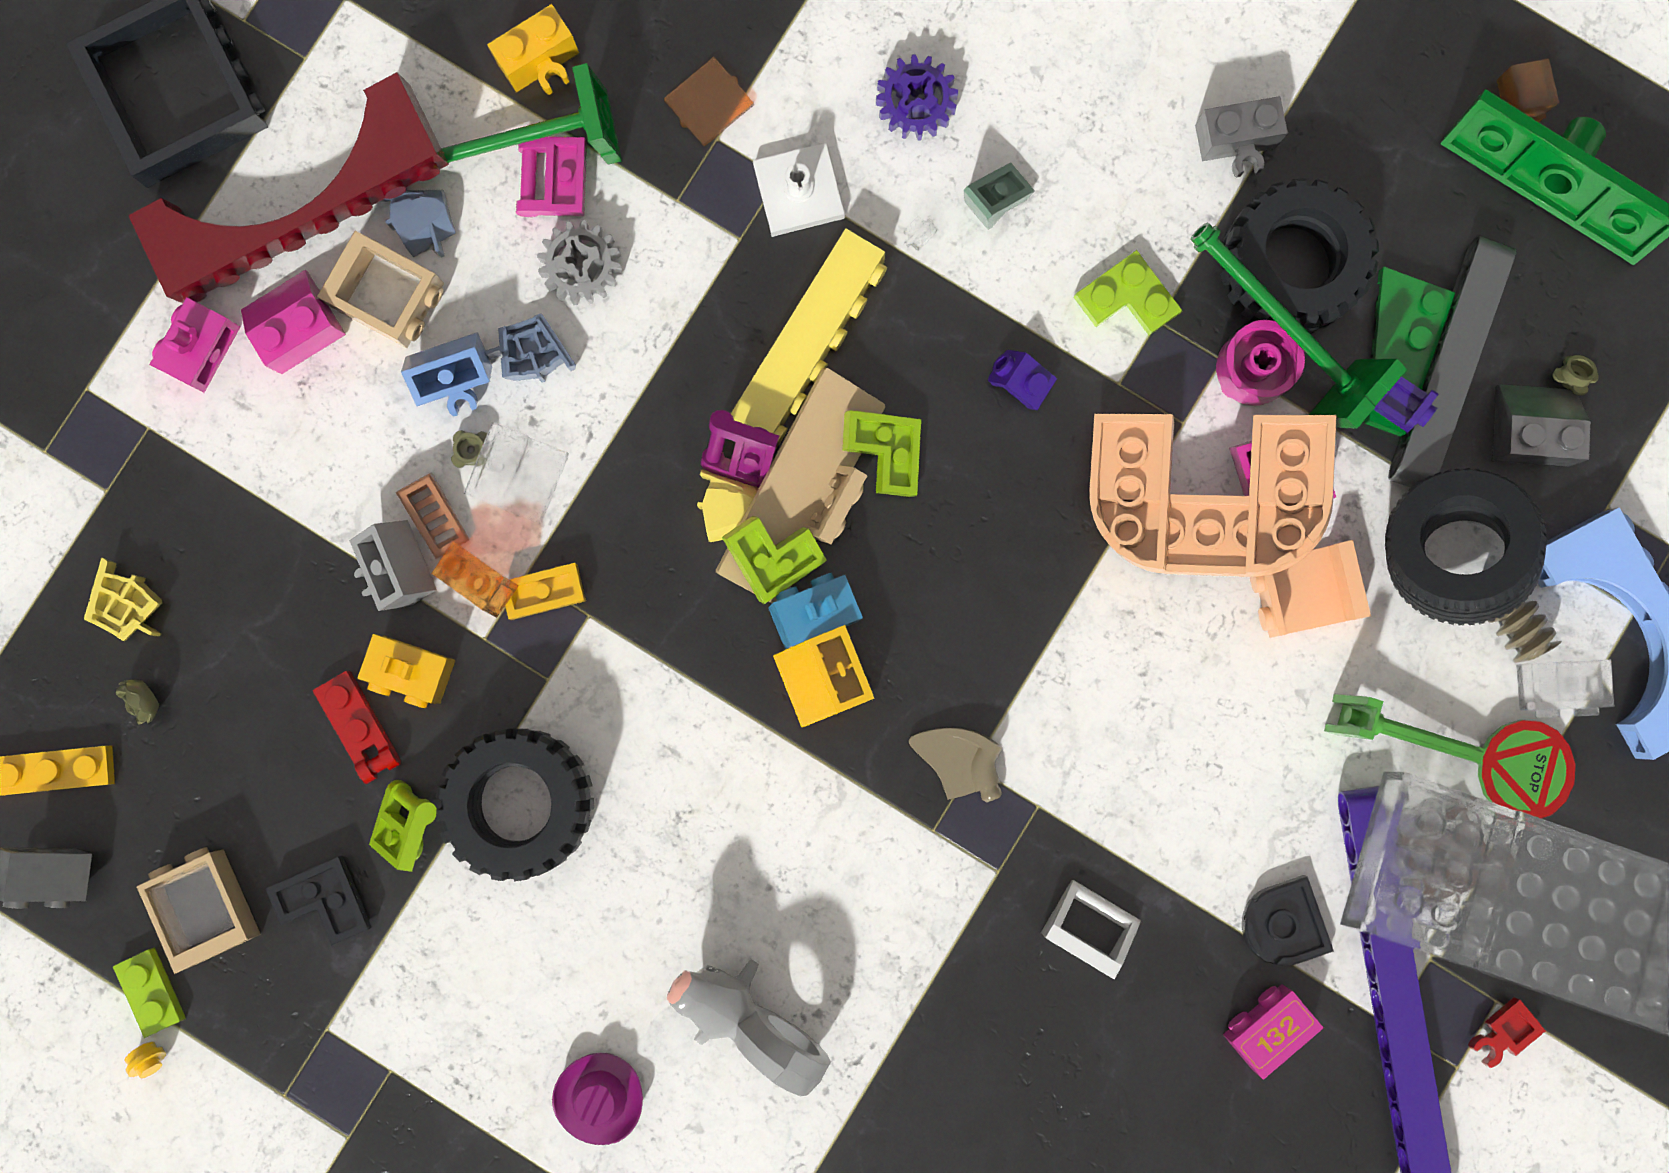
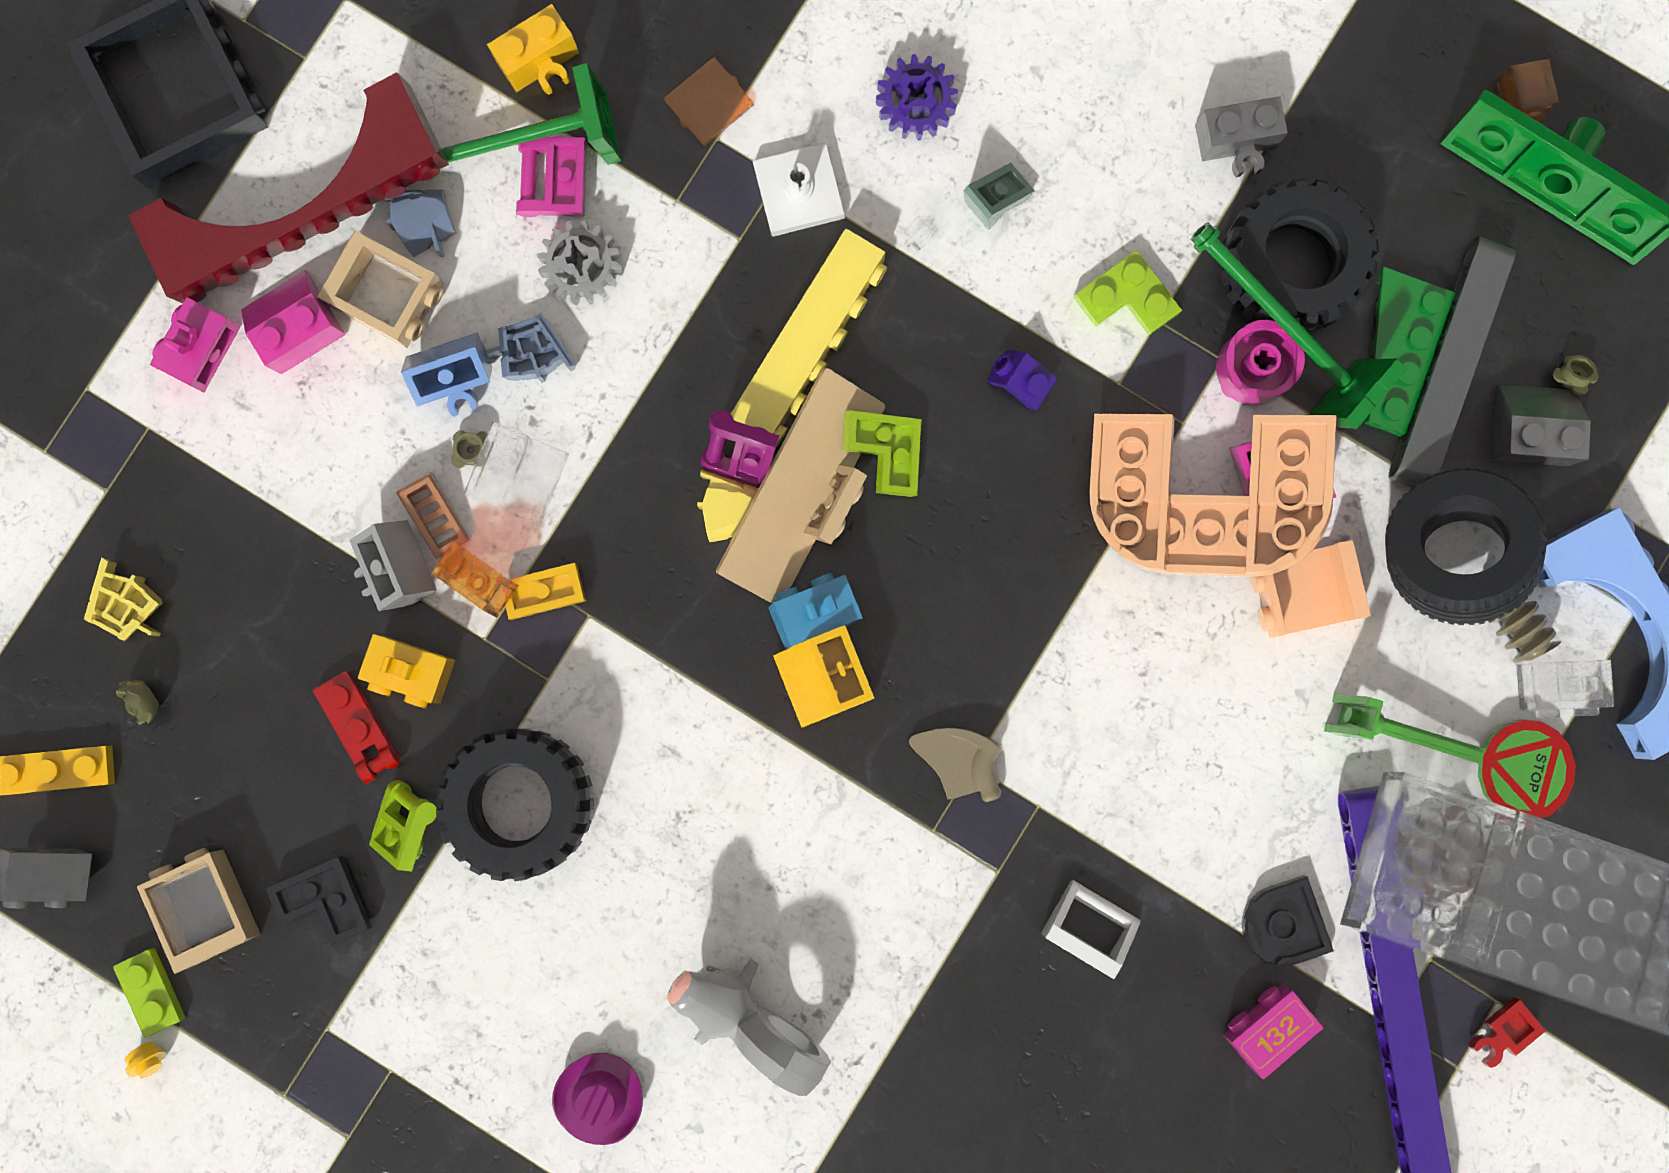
lime plate [722,516,827,604] -> none
dark purple bracket [1373,376,1439,433] -> none

